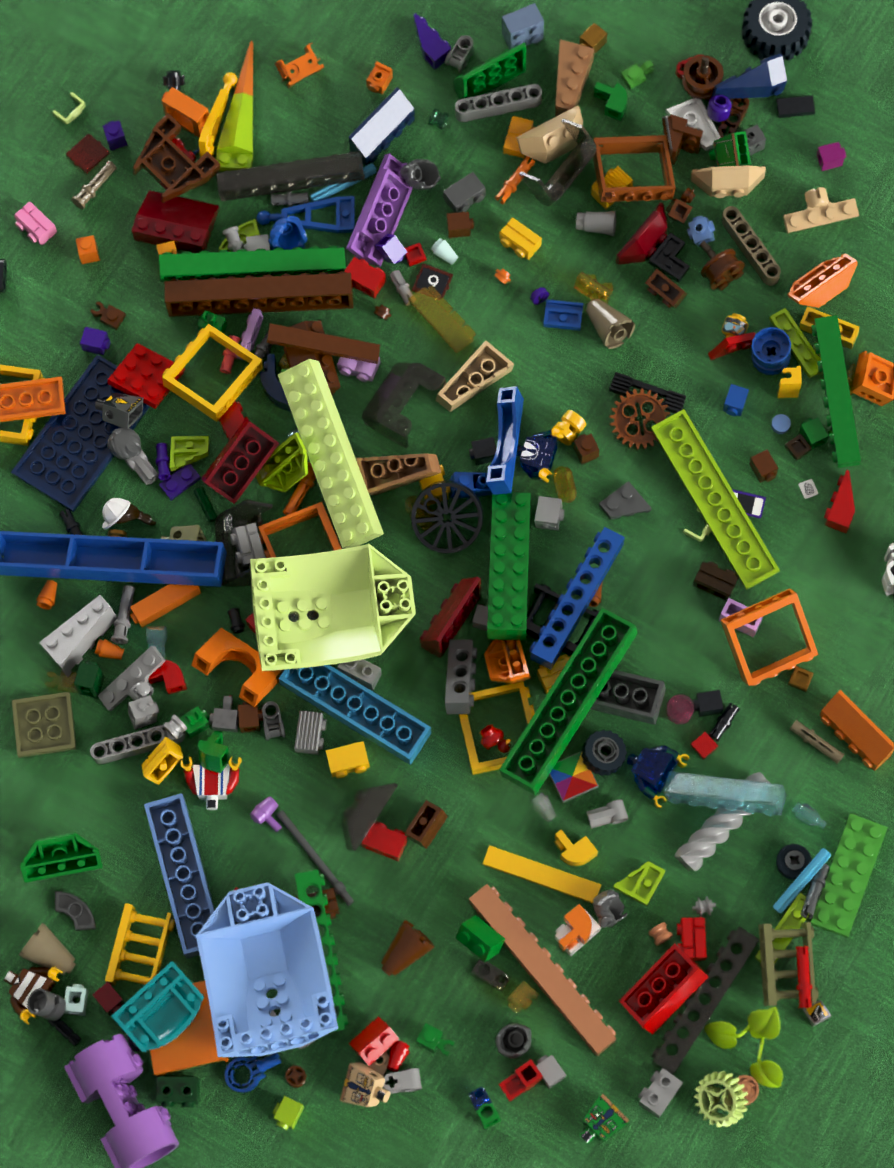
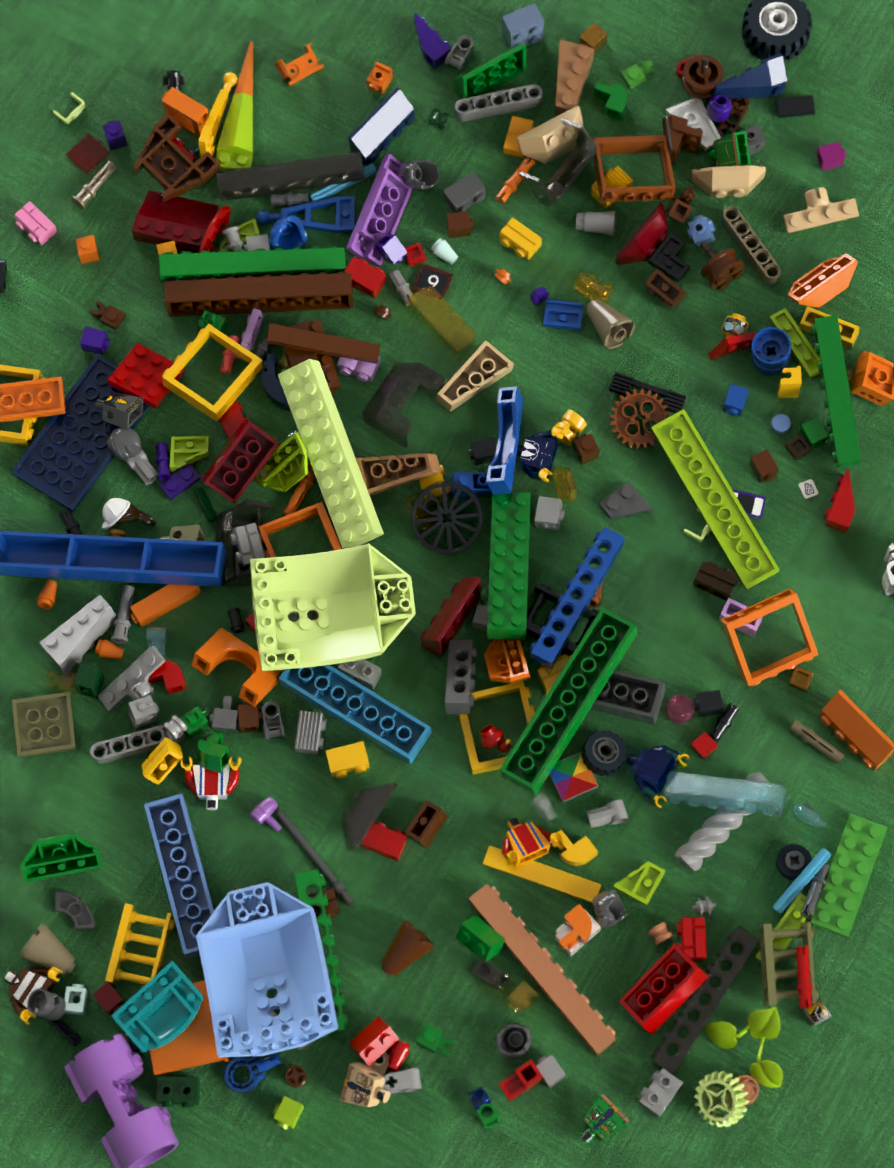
none -> red tile [199,206,231,253]
none -> torso [502,818,564,868]

